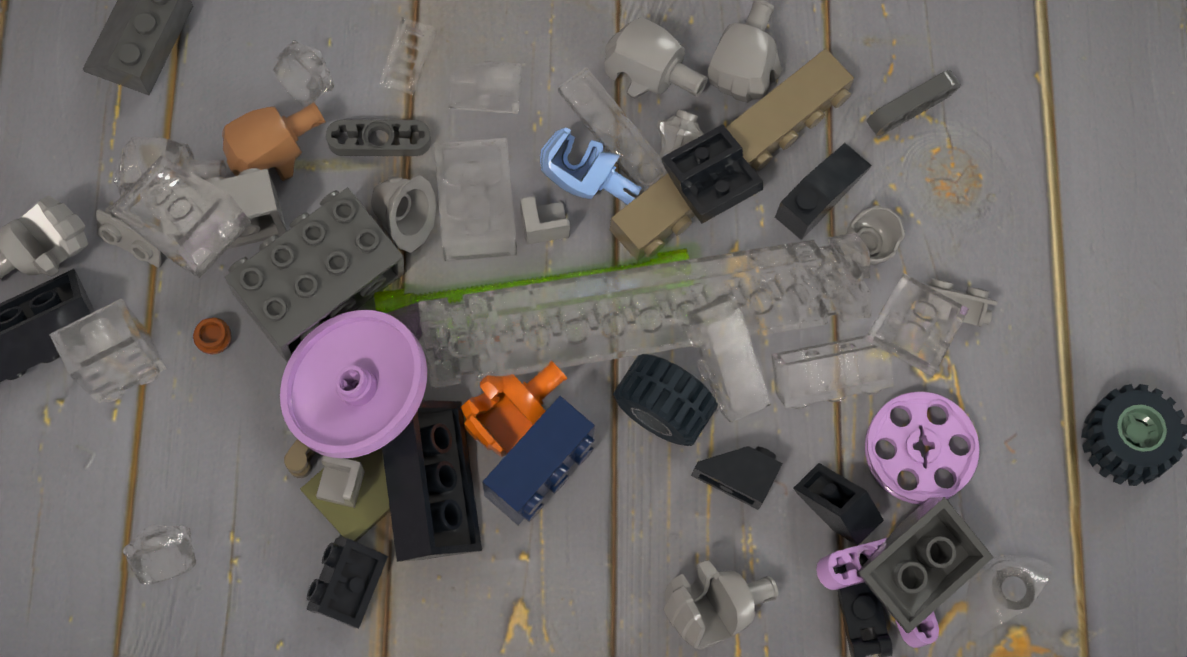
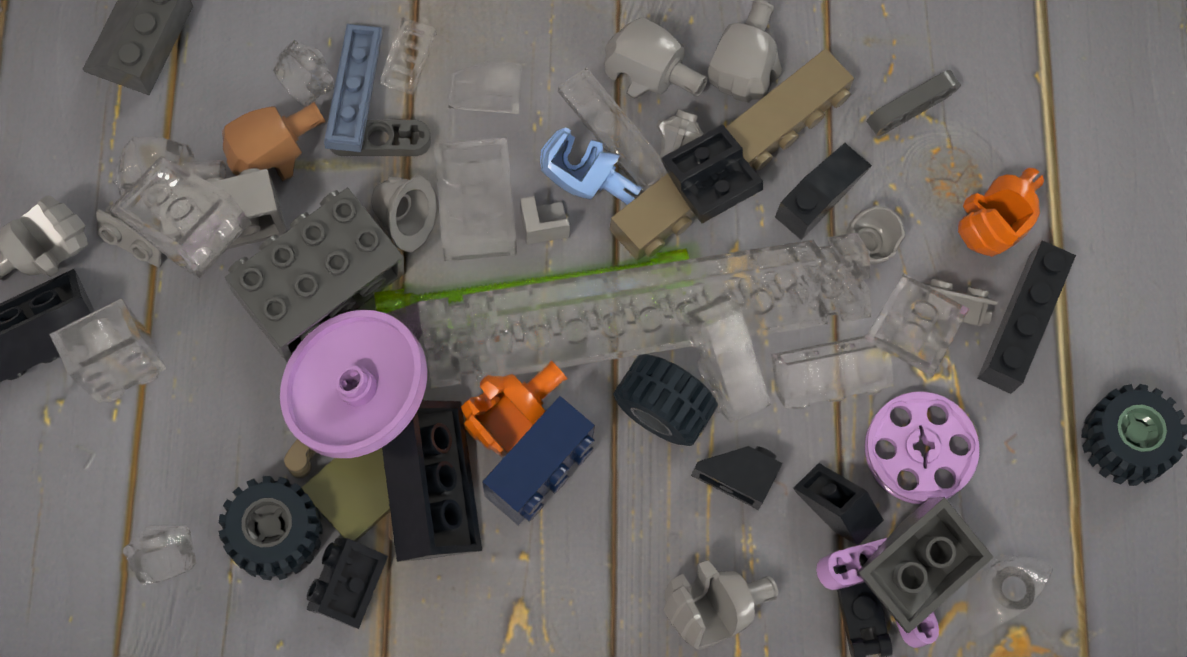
dark orange plate [193,317,232,355] -> none
light grey panel [316,455,365,508] -> none
none -> black wheel [218,476,323,580]
none -> sand blue tile [324,24,383,152]
none -> orange piece [958,168,1044,257]
none -> black brick [977,240,1076,394]

